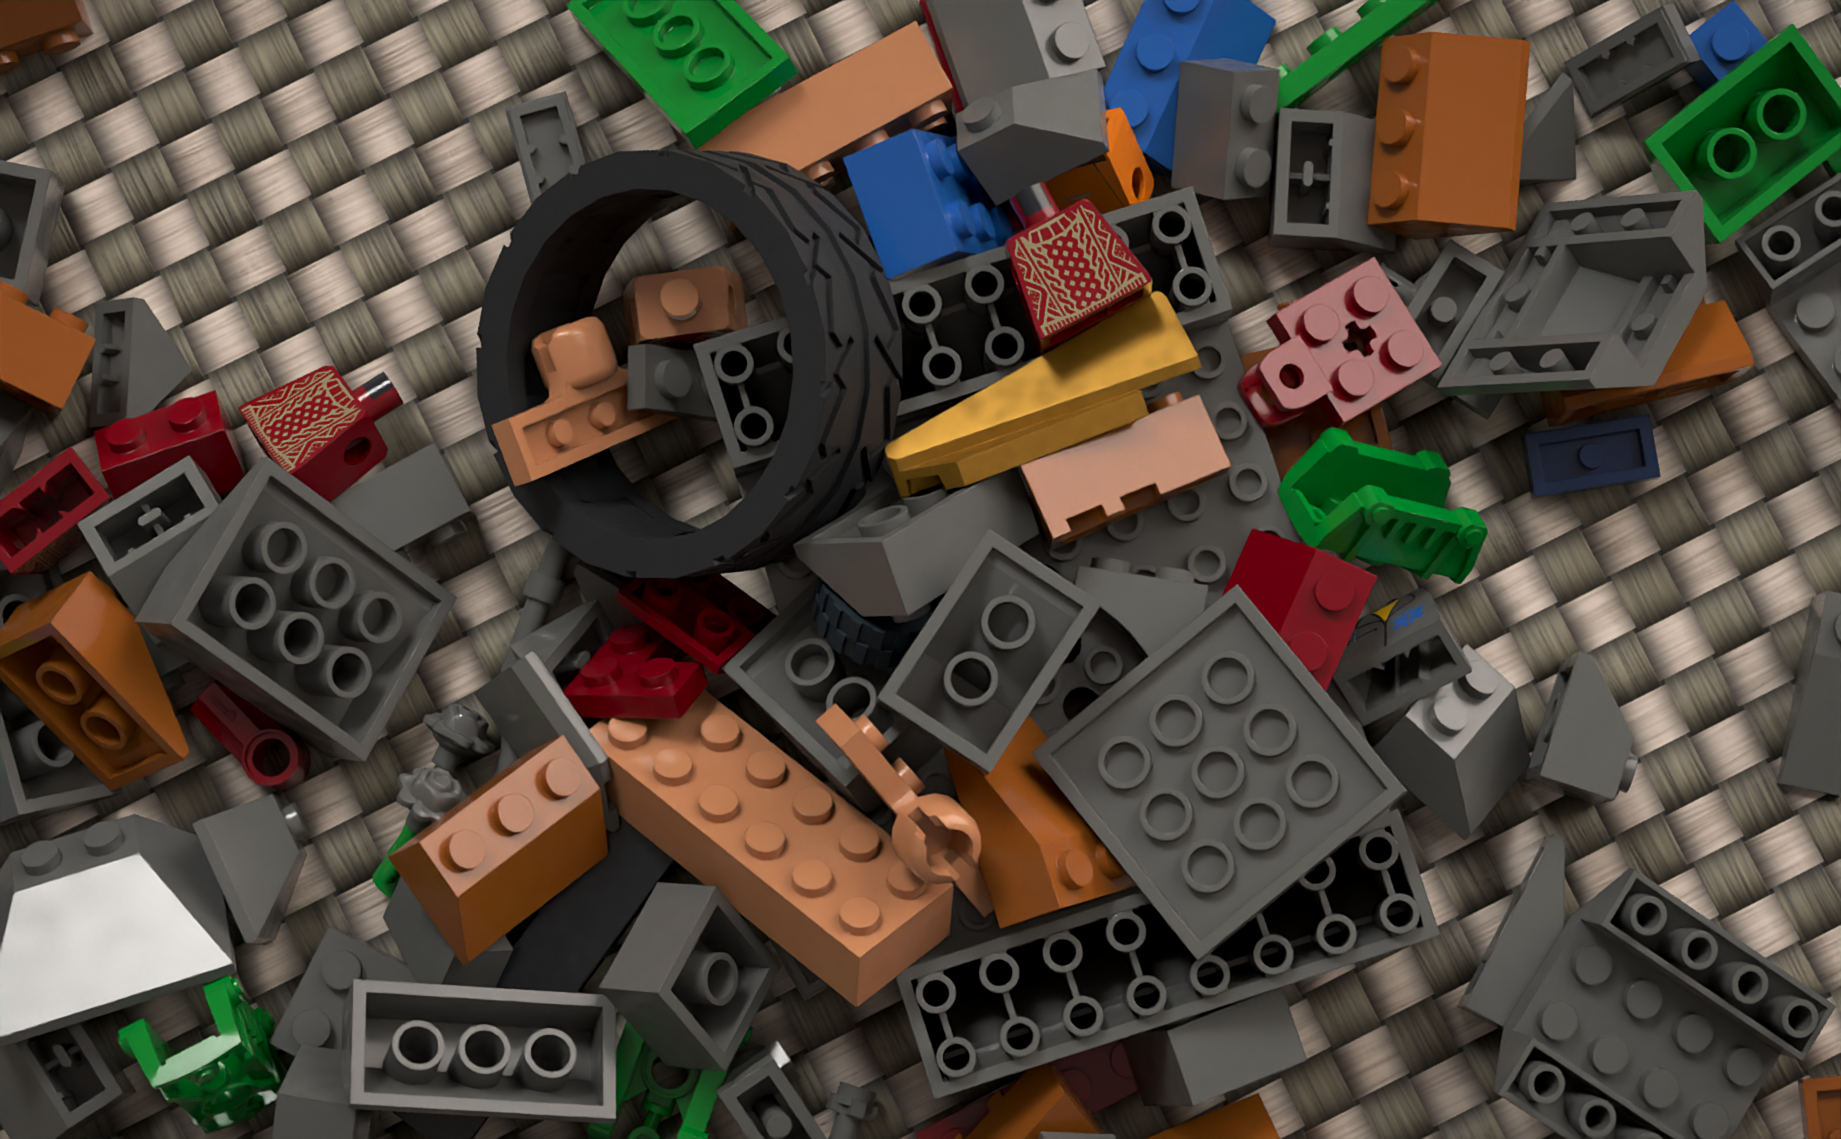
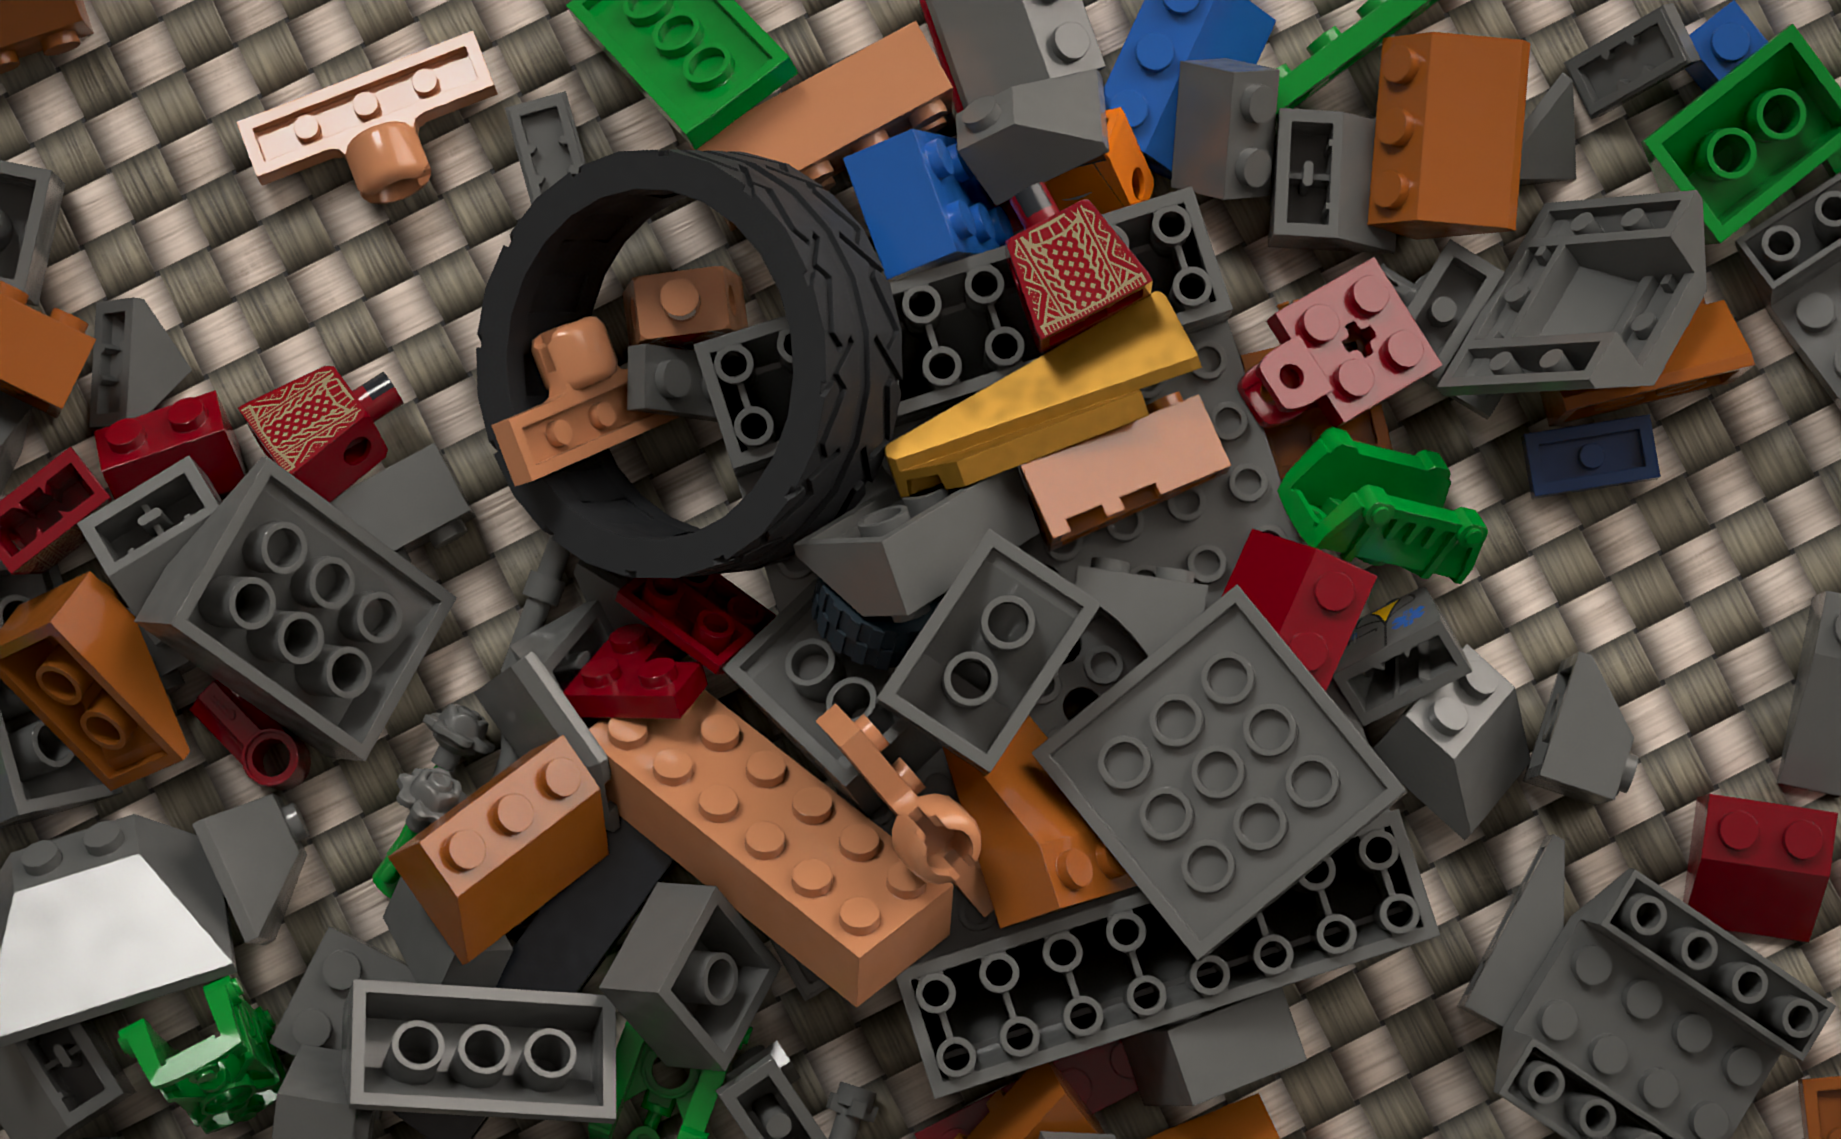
none -> plate [236,31,498,204]
none -> dark red slope [1683,794,1838,943]

